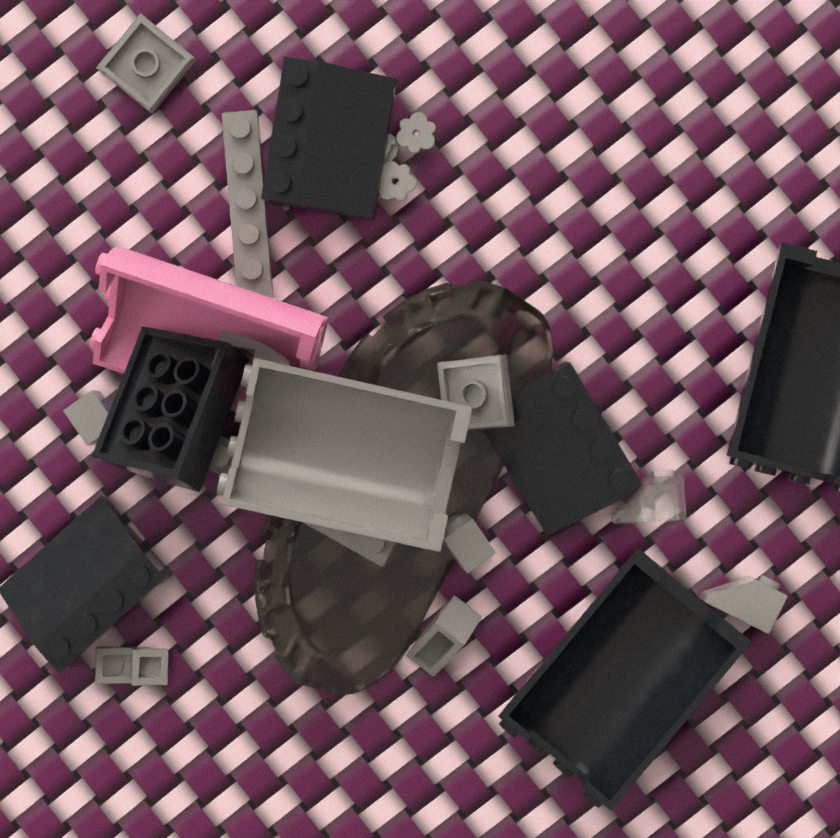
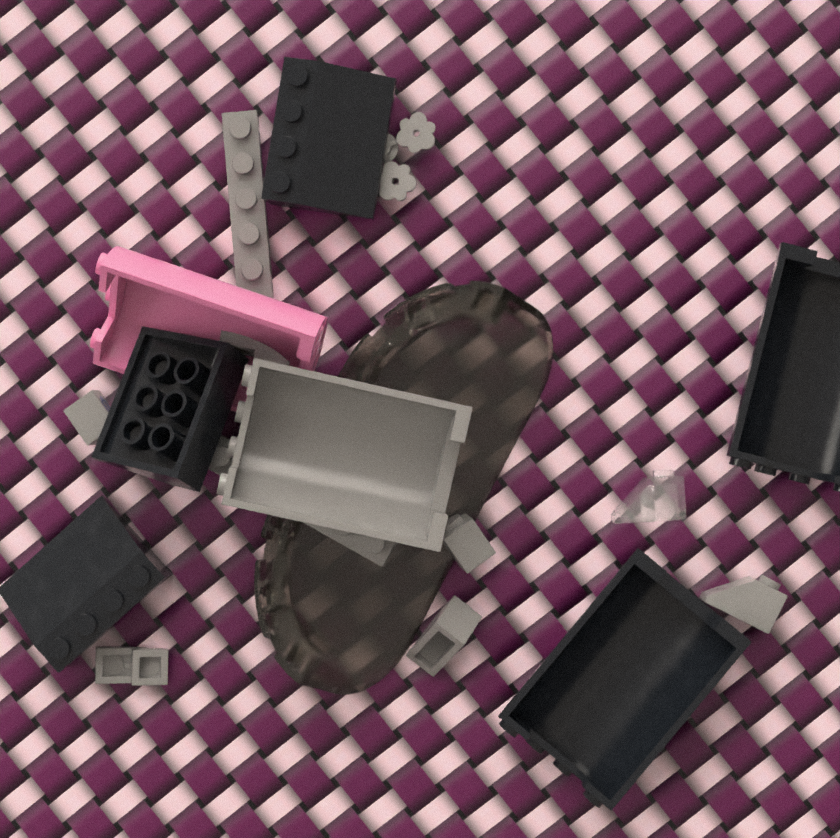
light grey tile [96,13,197,115] -> none
light grey tile [437,354,515,431] -> none
black slope [483,361,643,536] -> none

